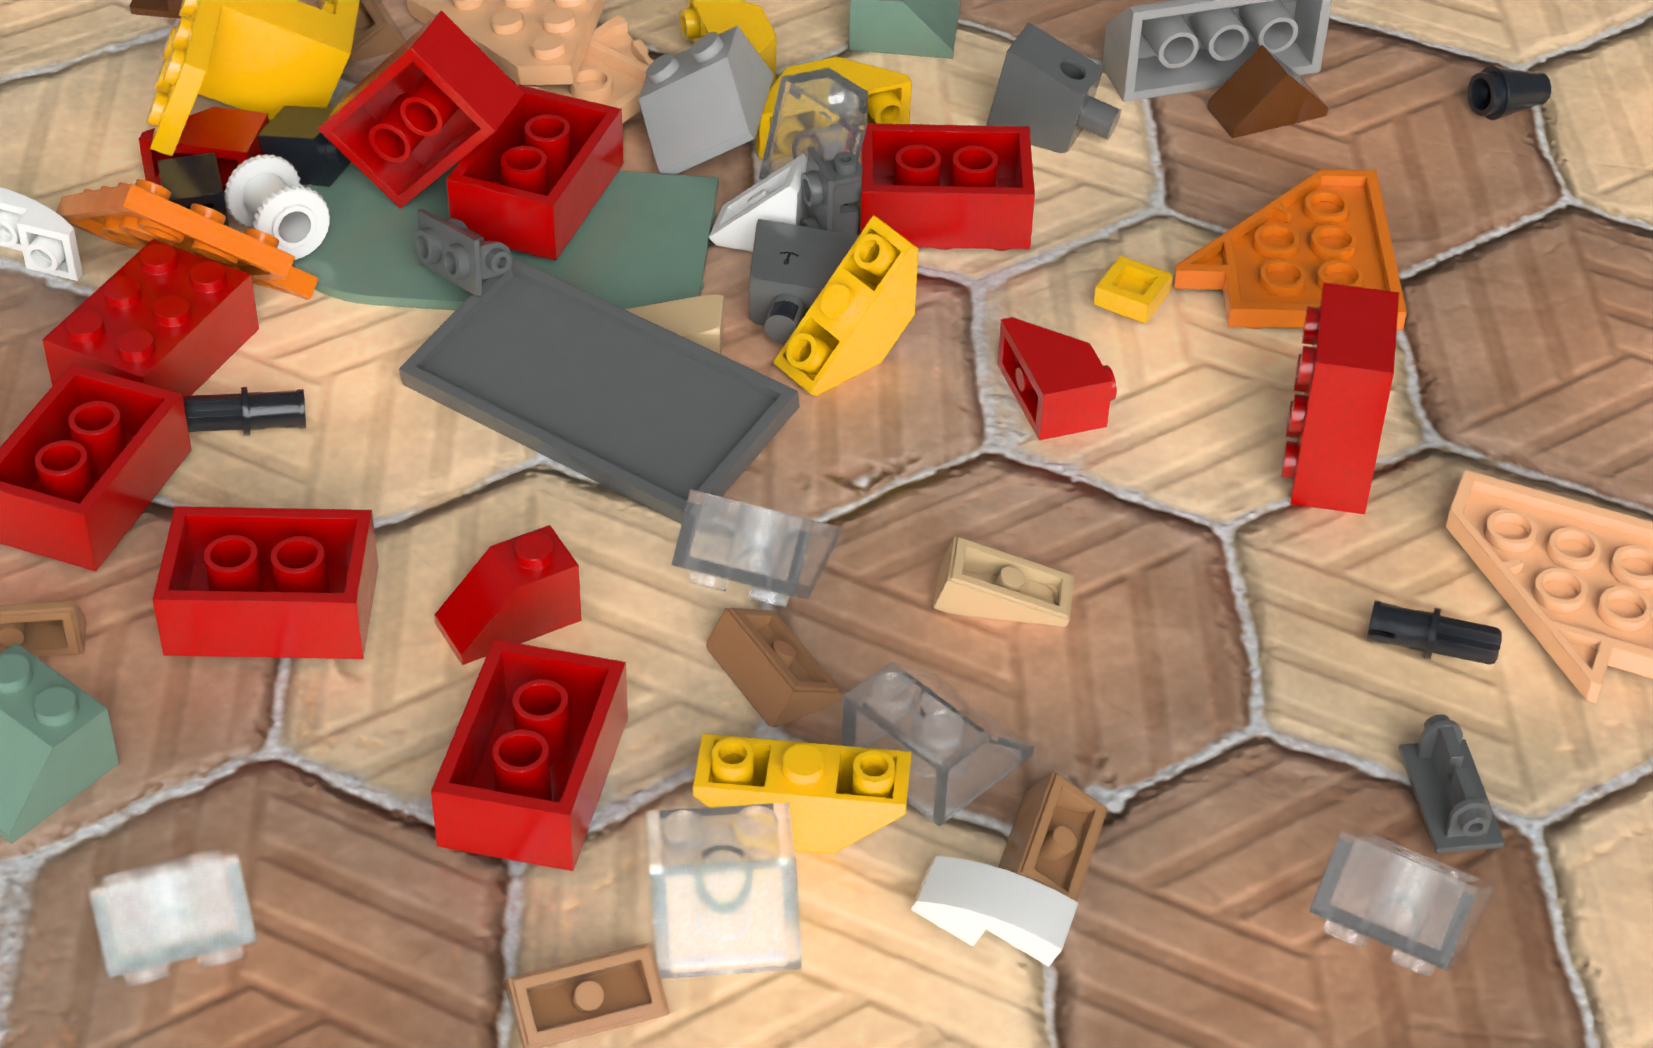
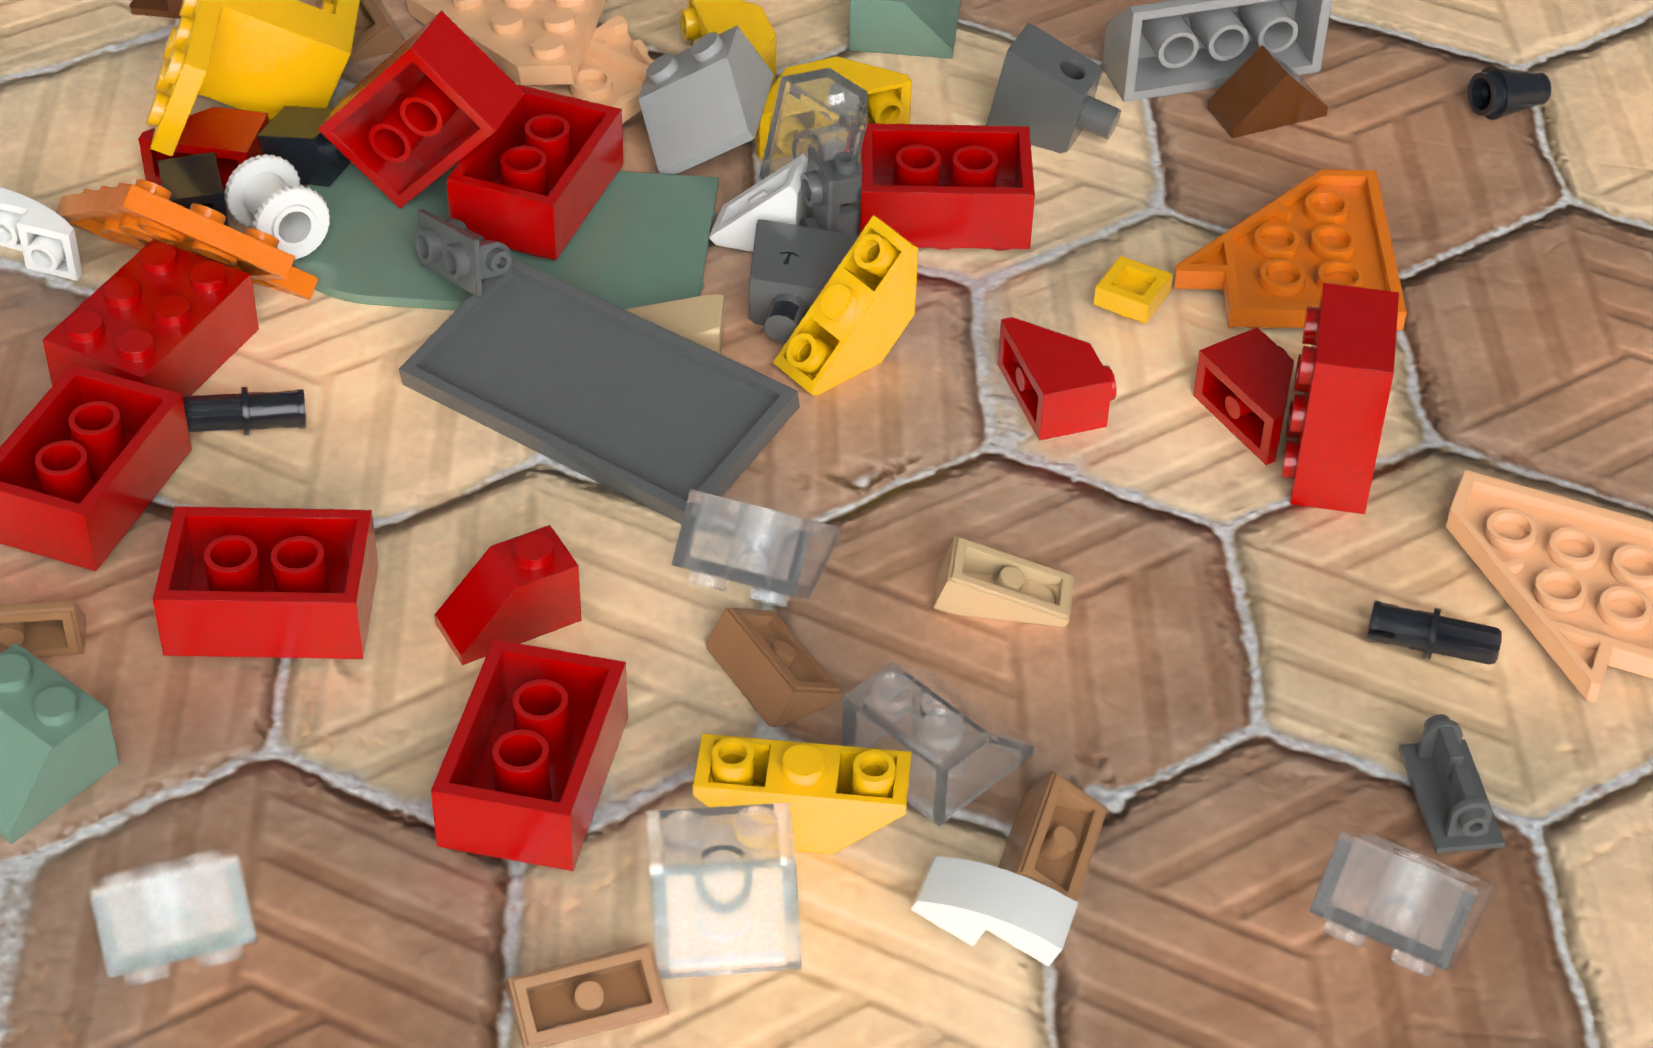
none -> red slope [1193,327,1294,465]

